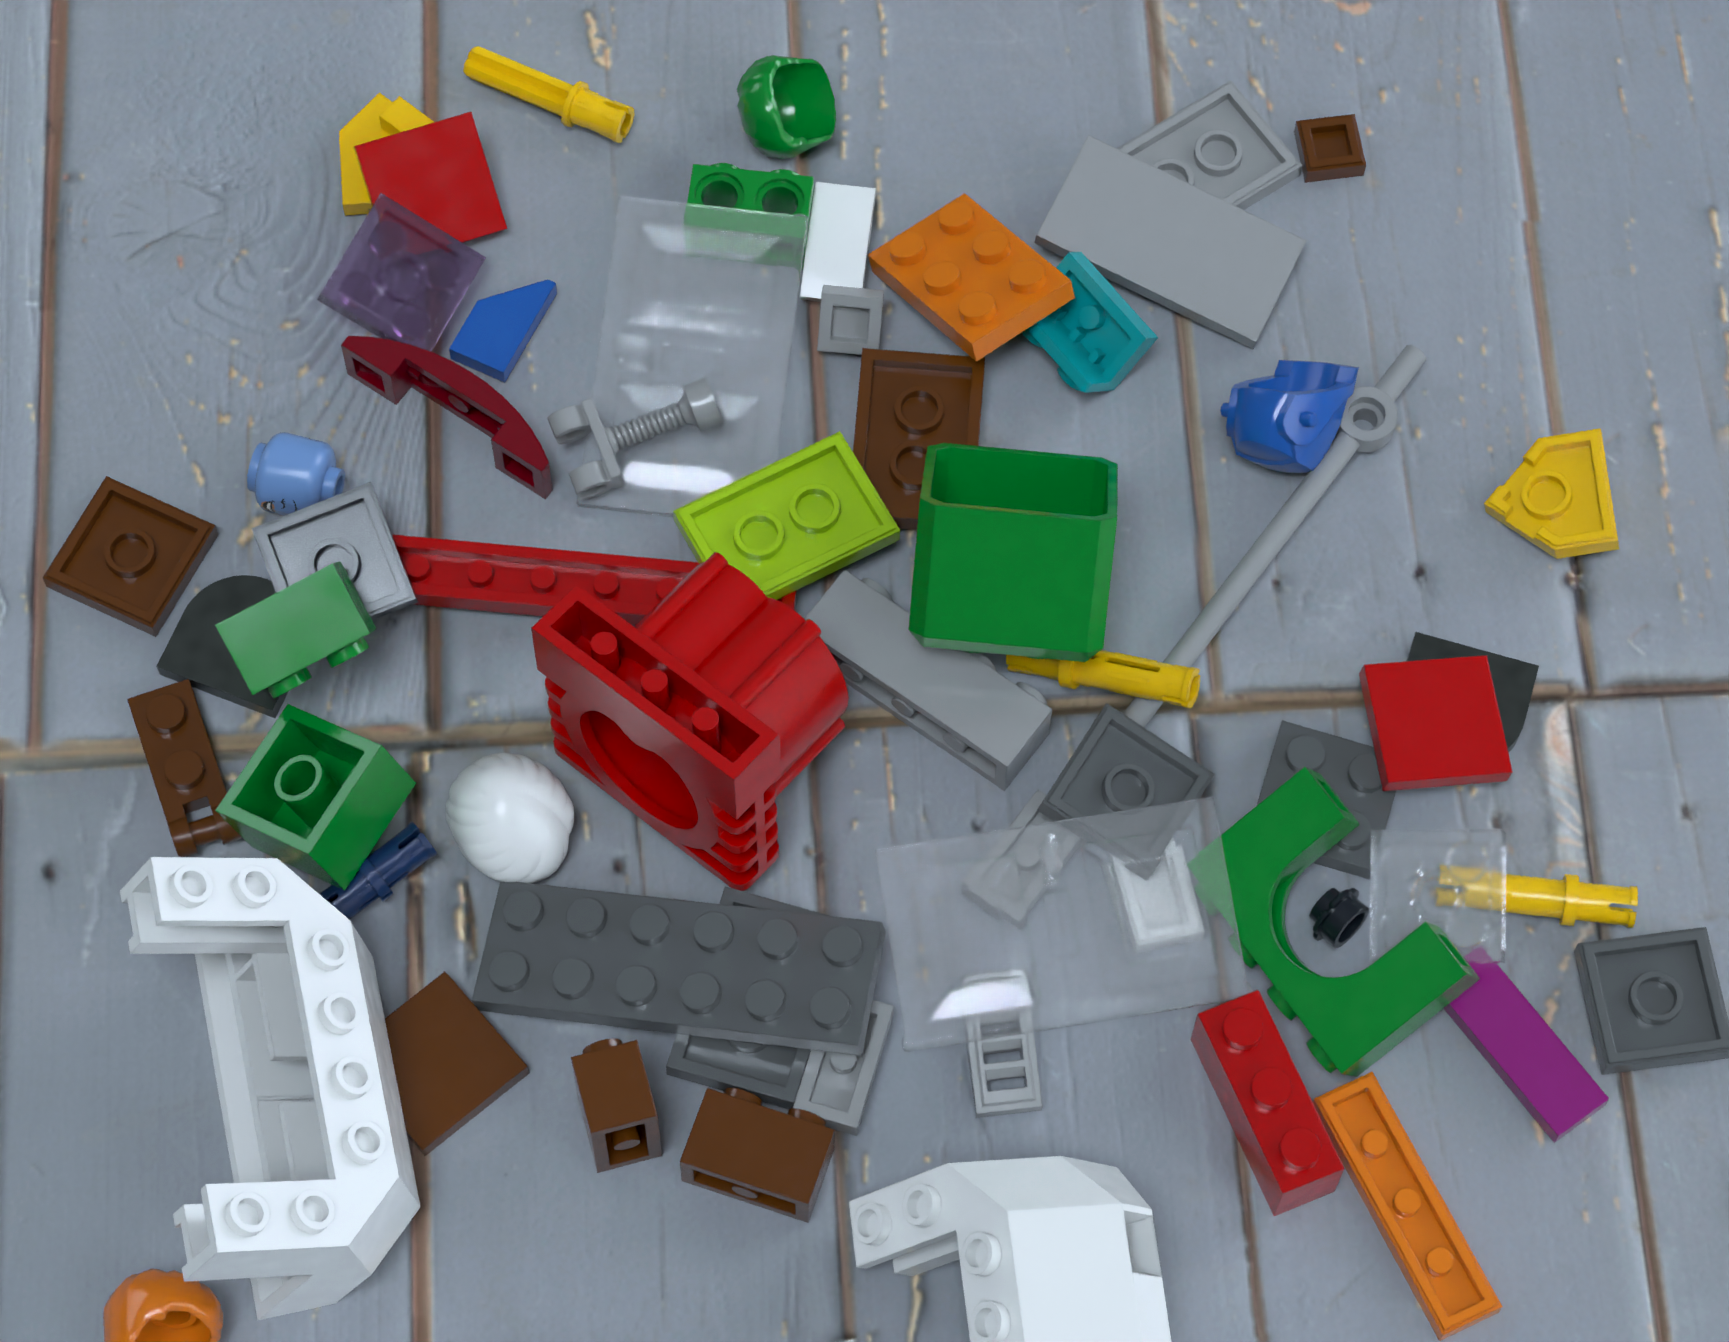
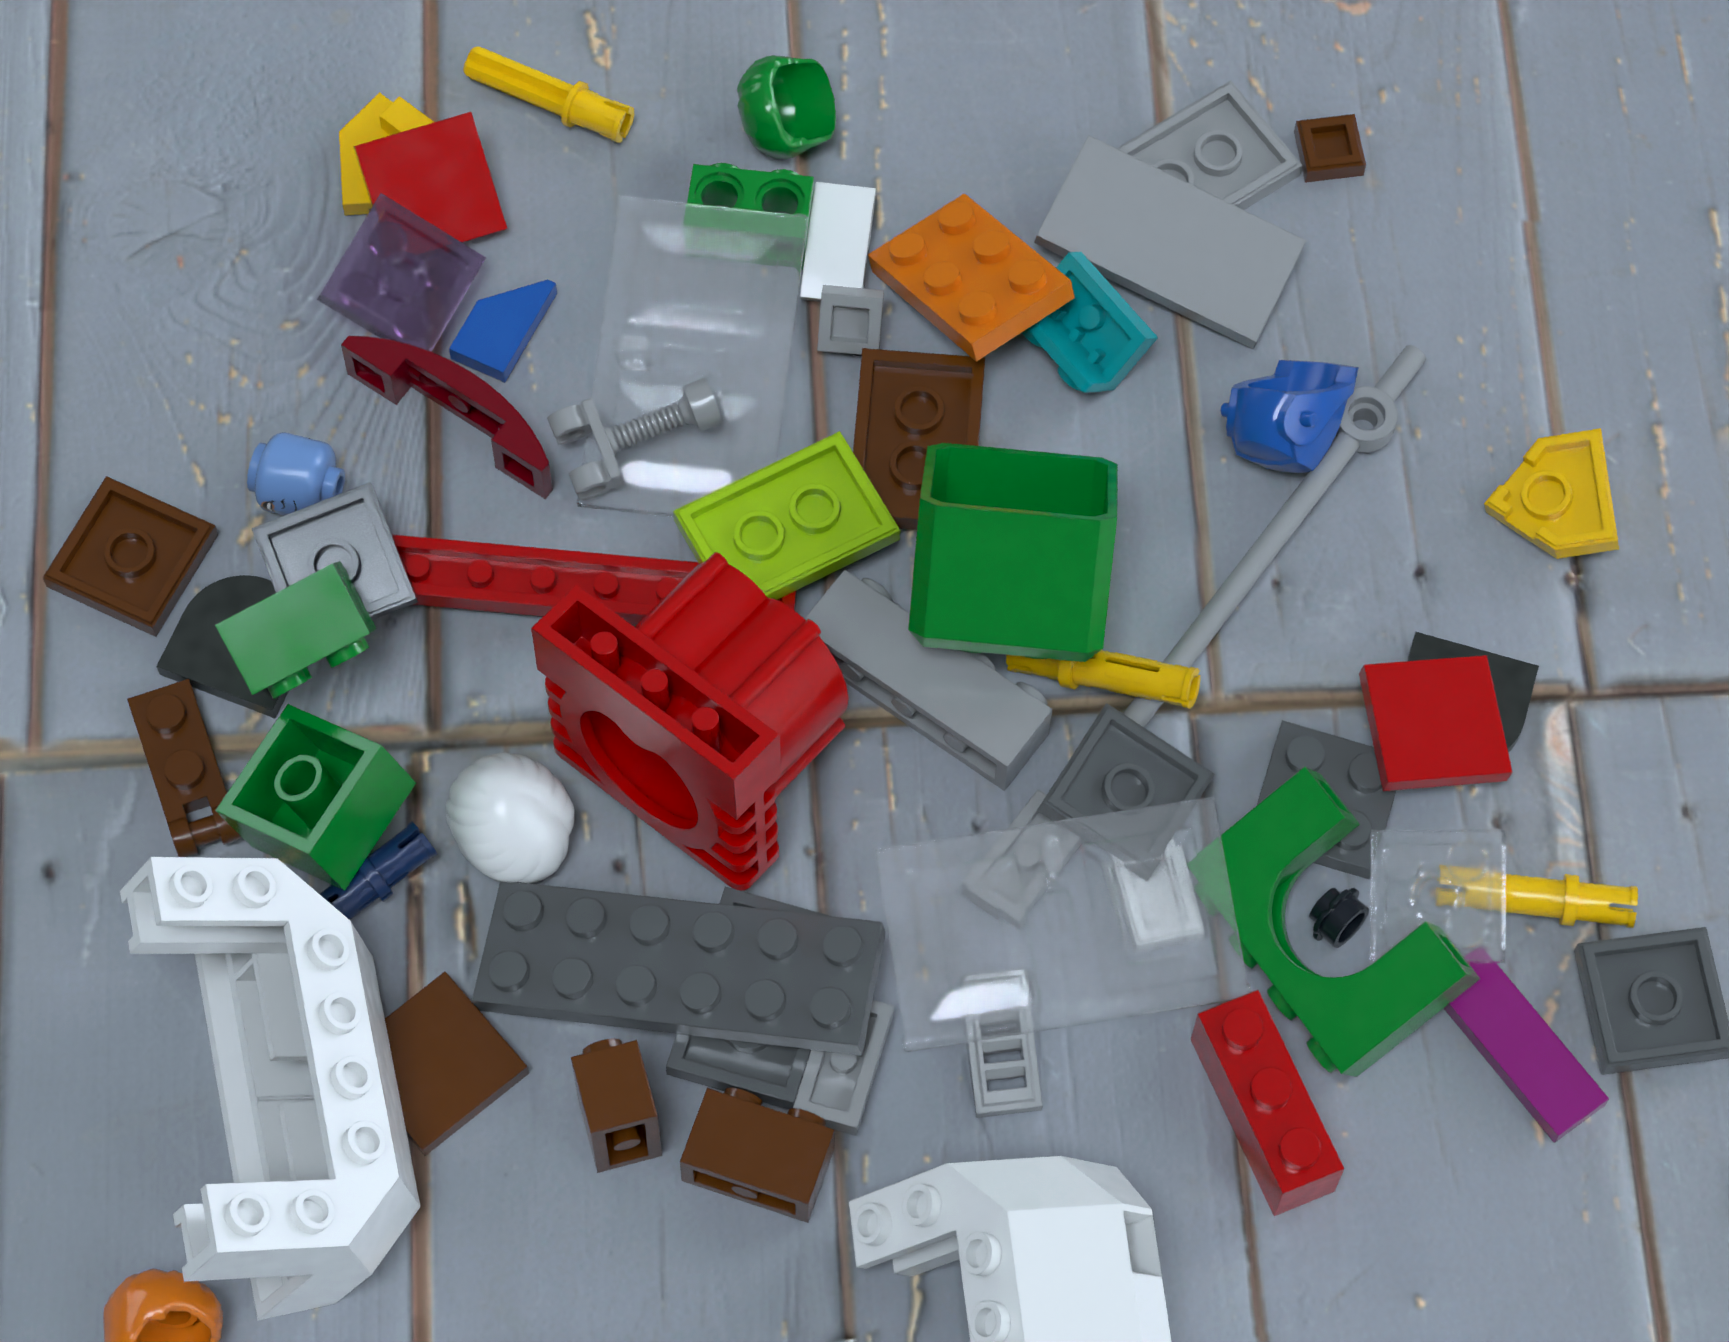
orange tile [1313,1072,1503,1341] -> none

